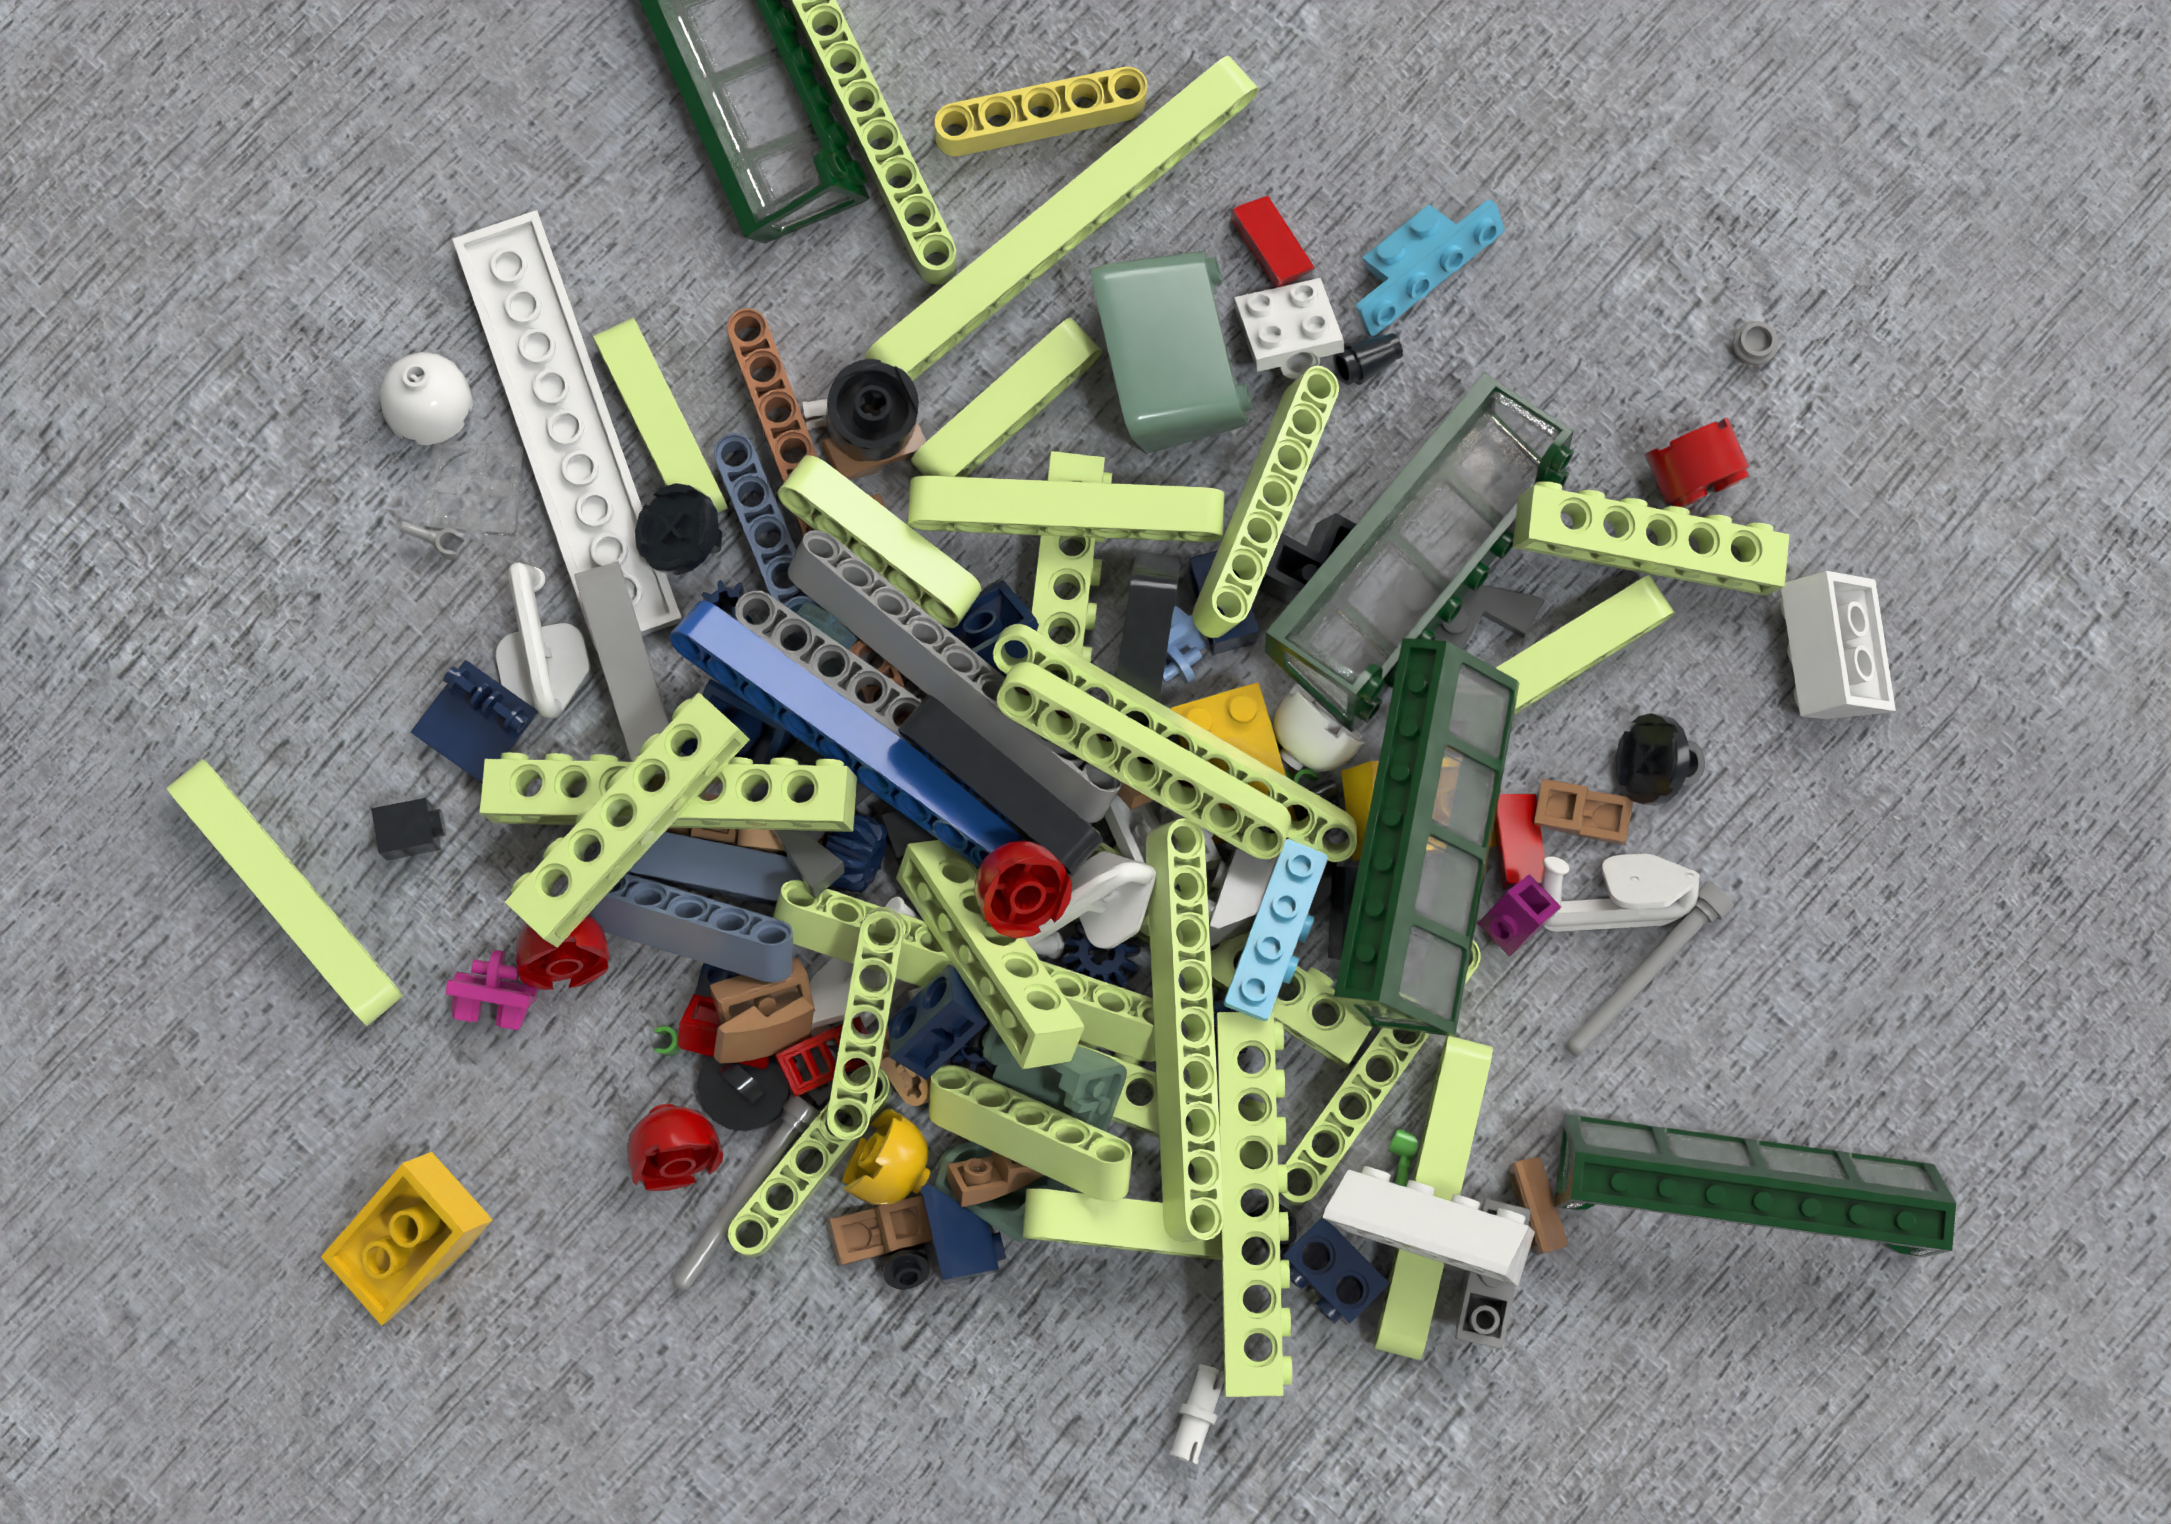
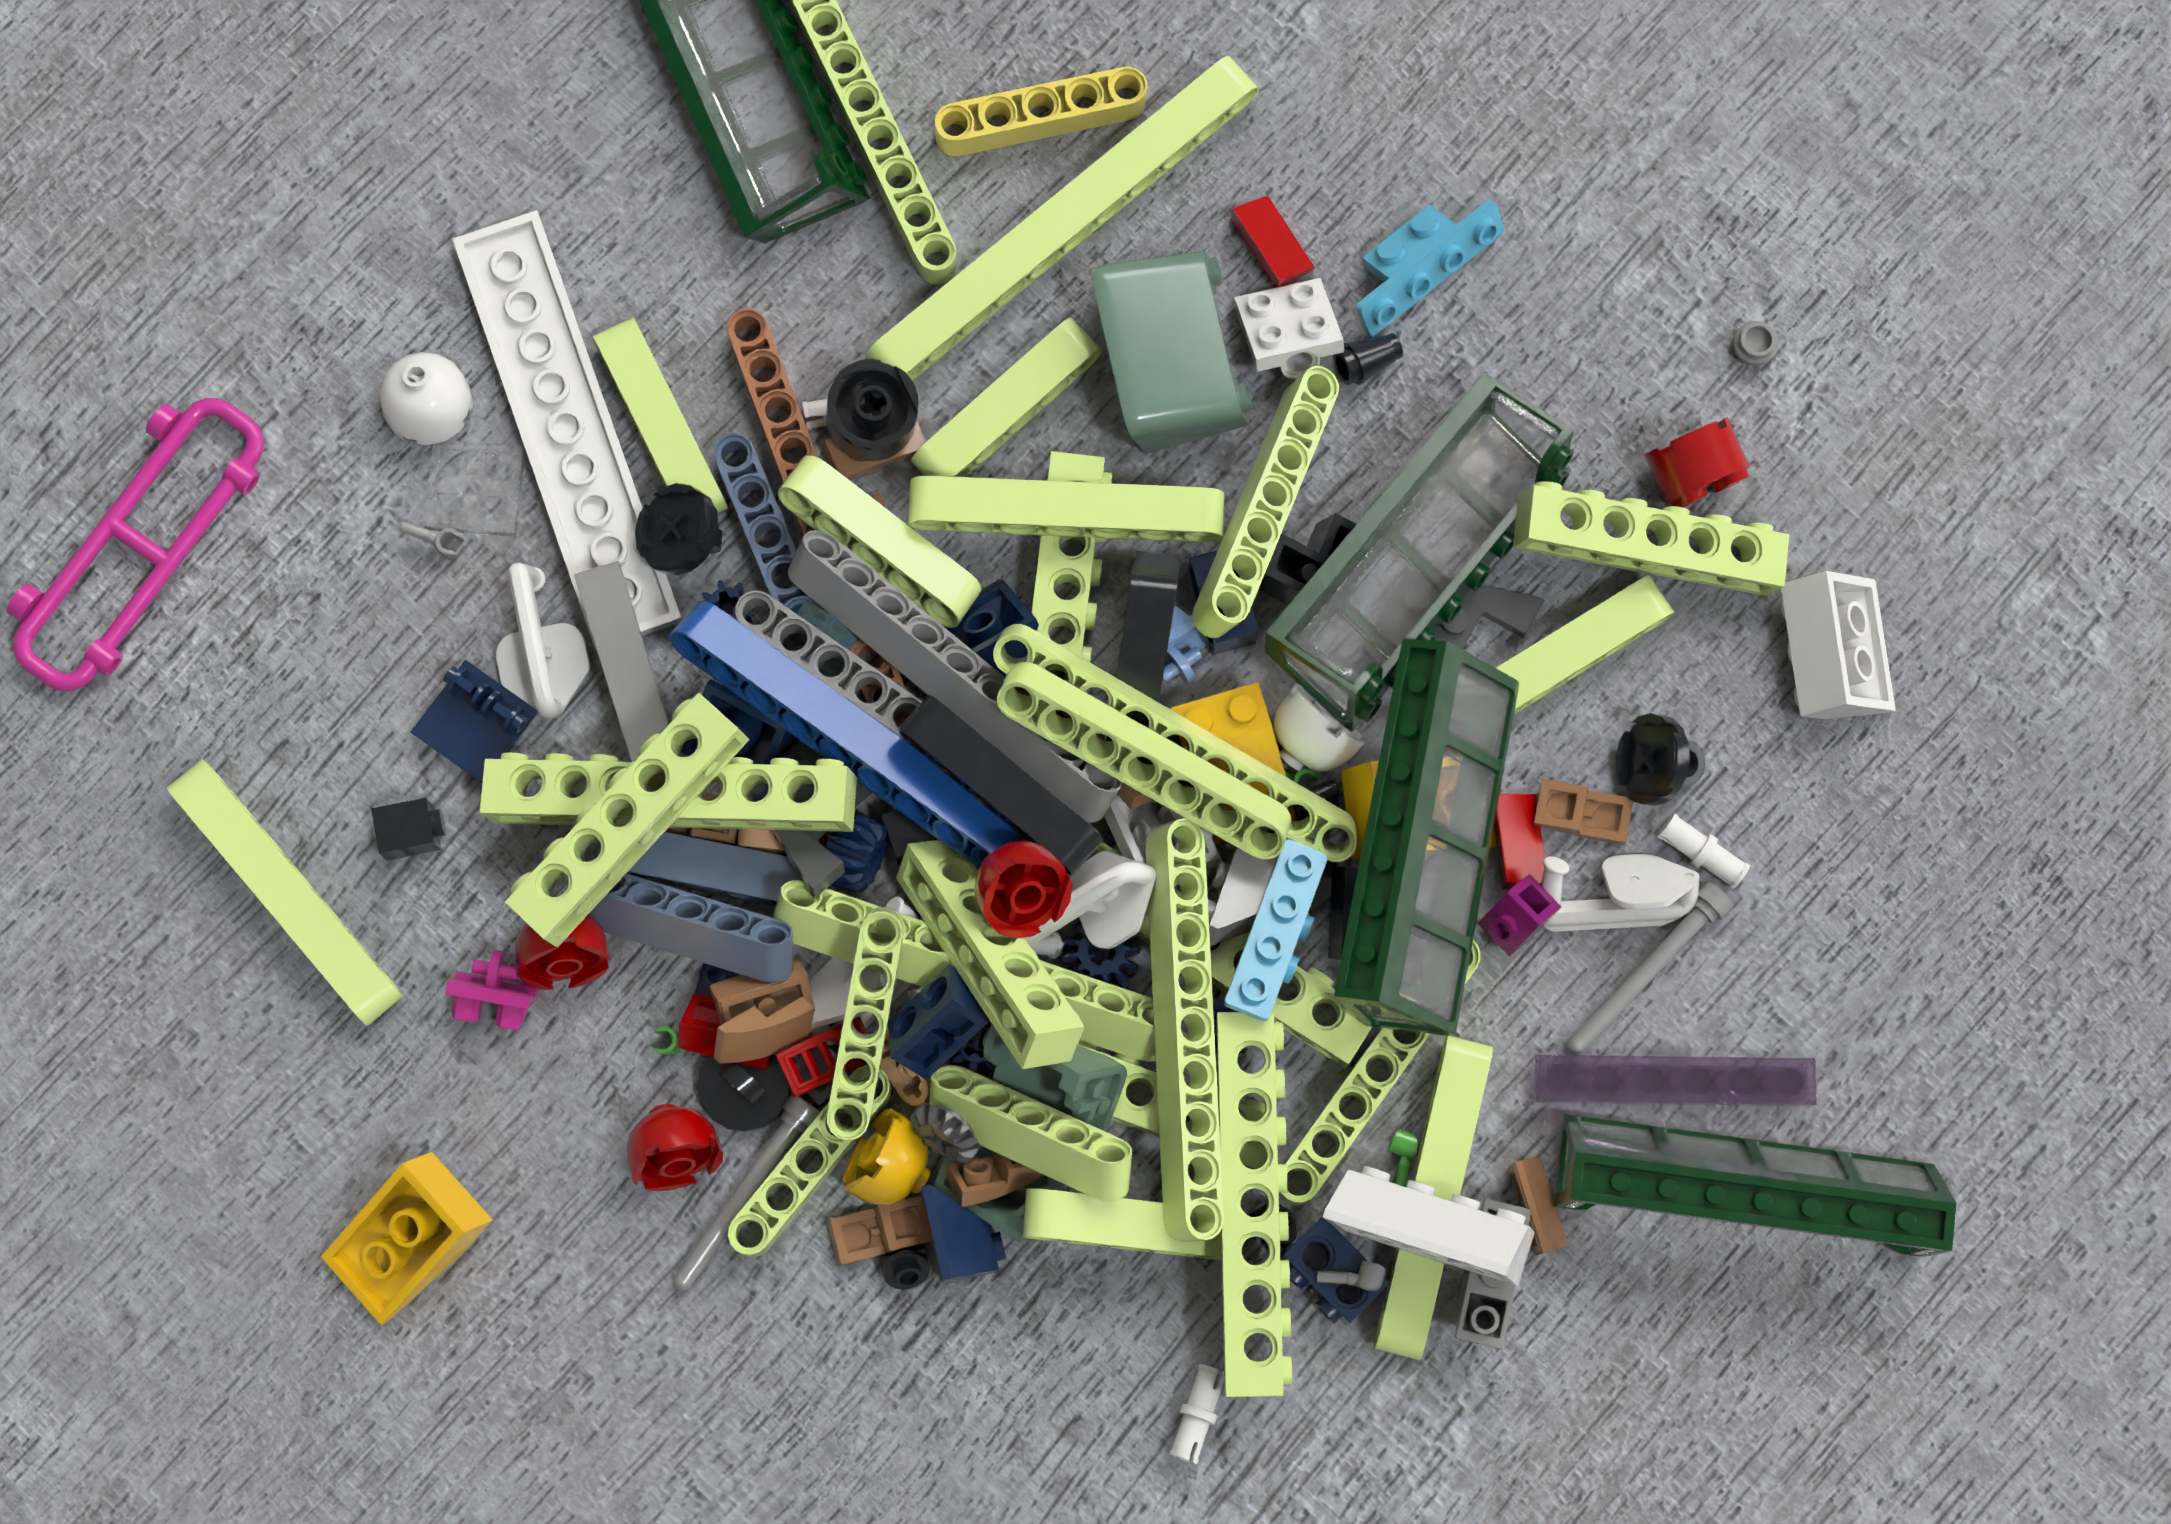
none -> dark pink bar [7,398,264,691]
none -> dark grey gear [910,1103,979,1164]
none -> light grey hand [1317,1260,1386,1291]
none -> clear purple plate [1535,1055,1817,1106]
none -> white pin [1657,813,1750,889]

